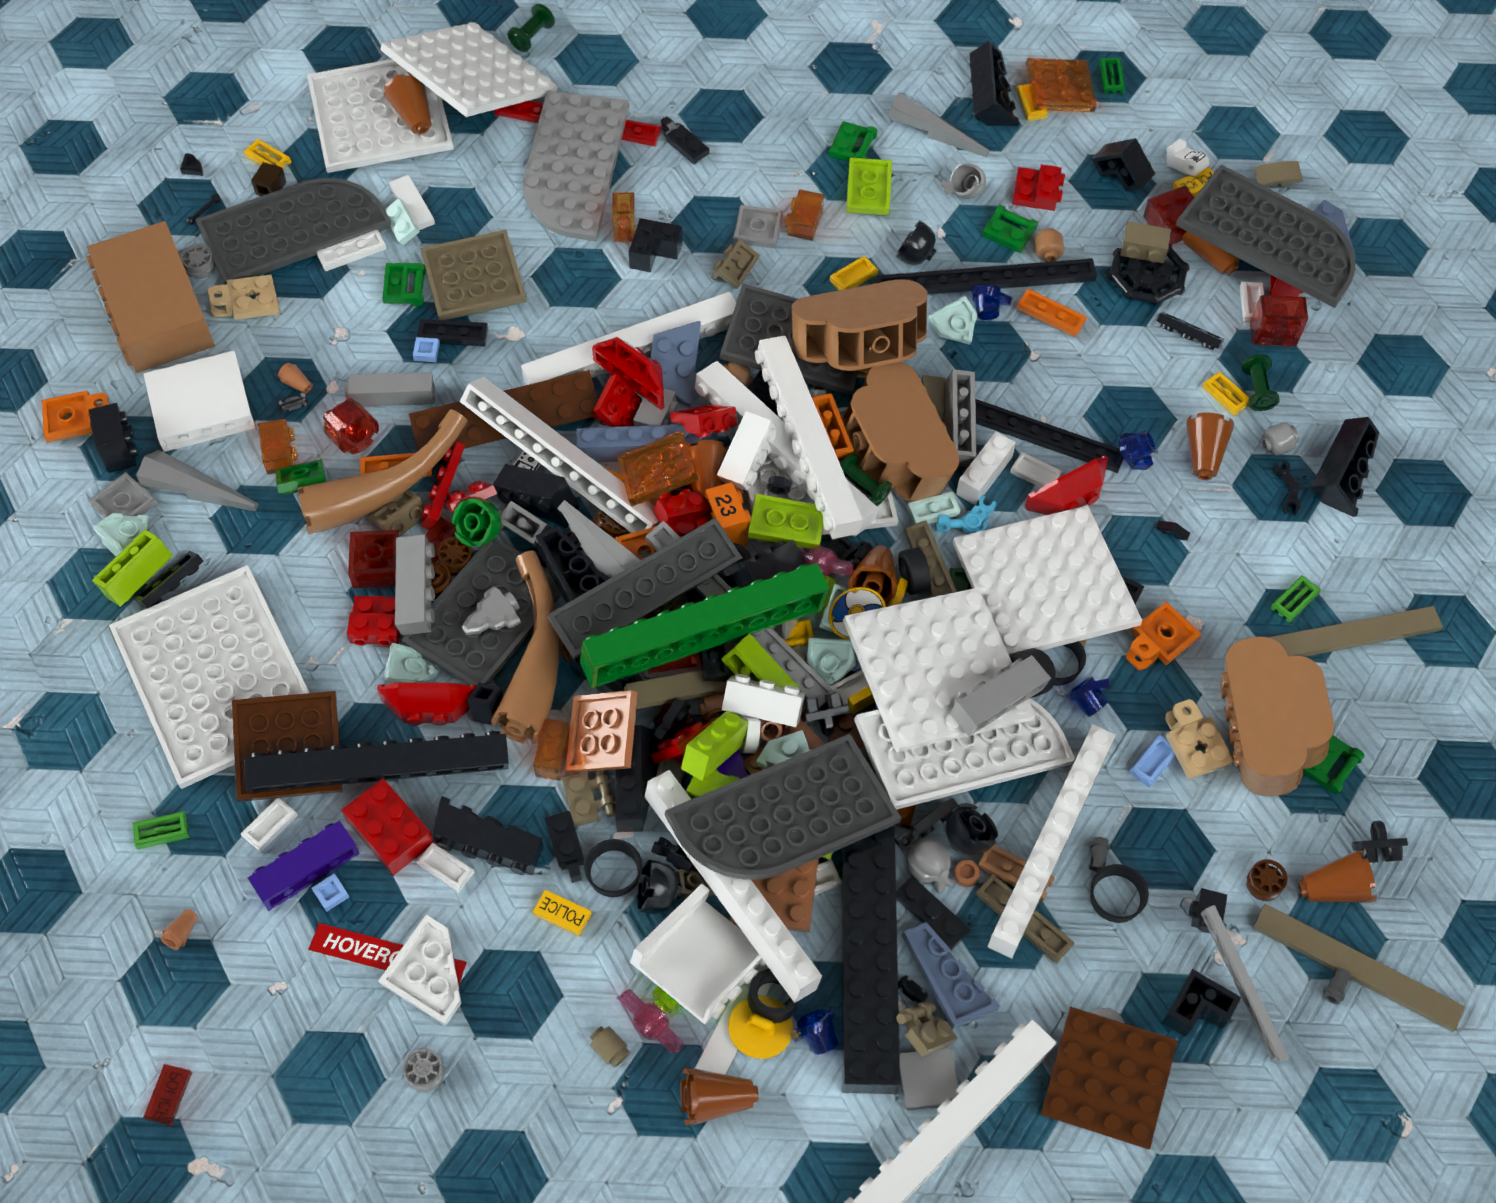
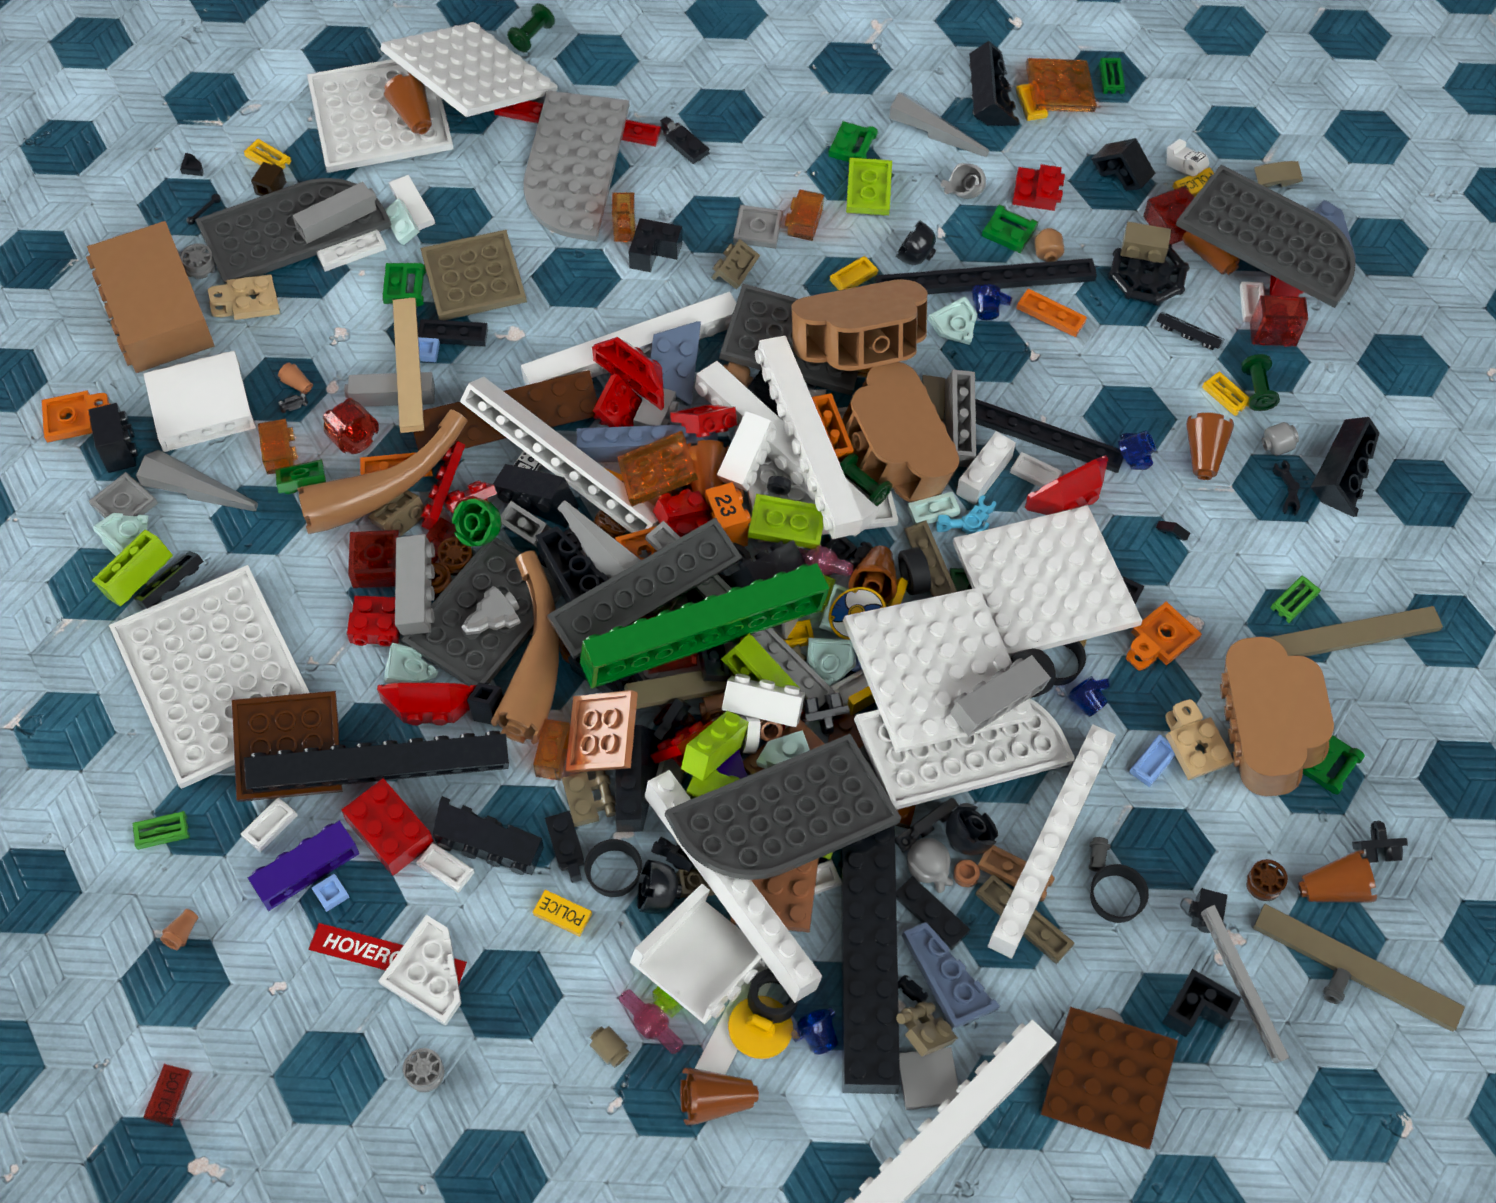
none -> light grey brick [293,182,377,244]
none -> tan tile [393,298,424,433]

